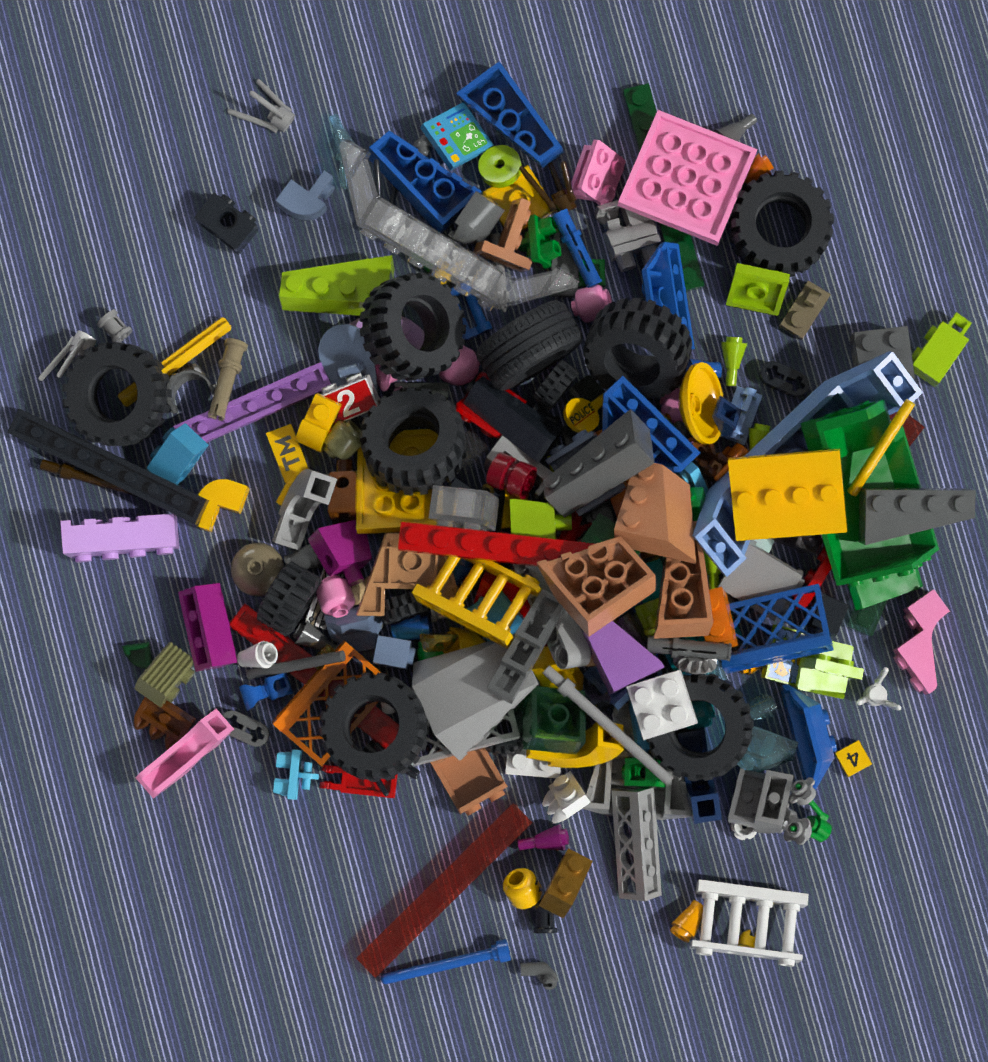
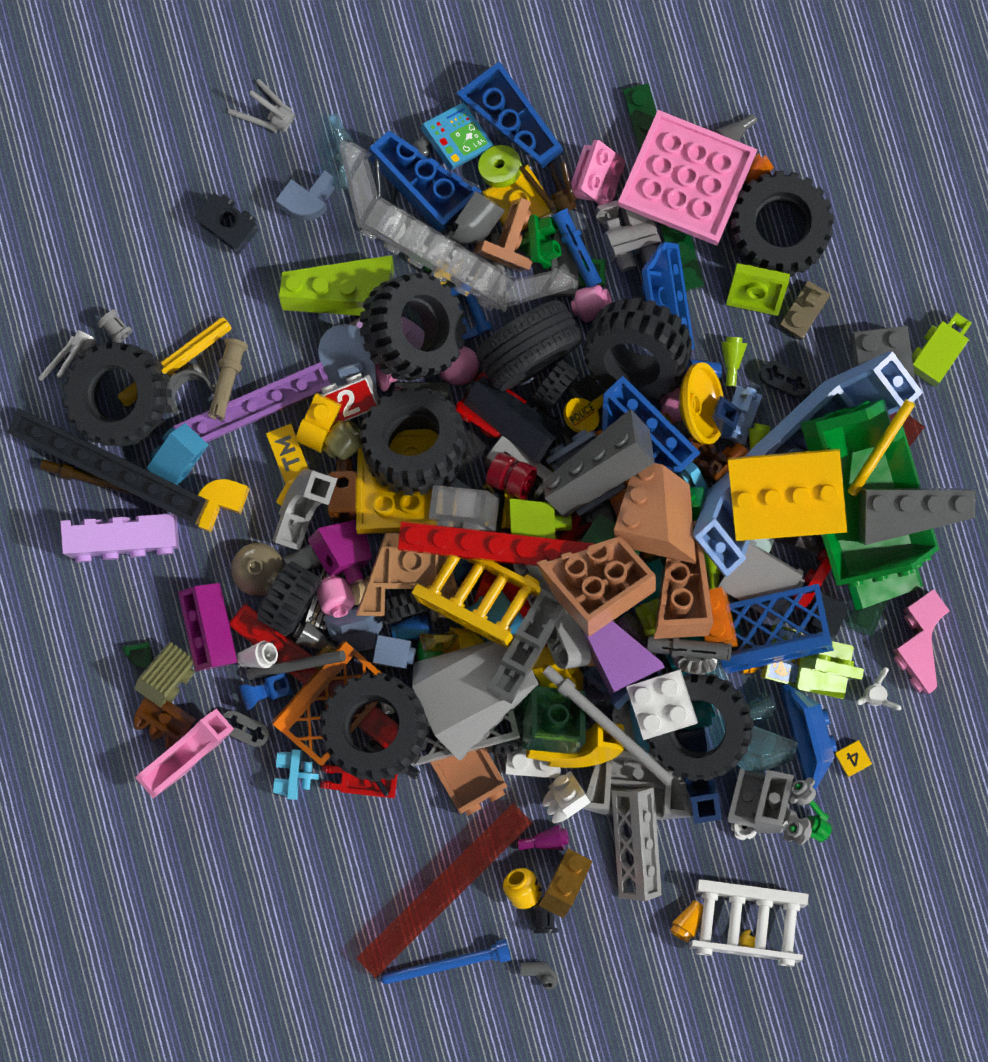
green brick [622,758,665,787] -> none

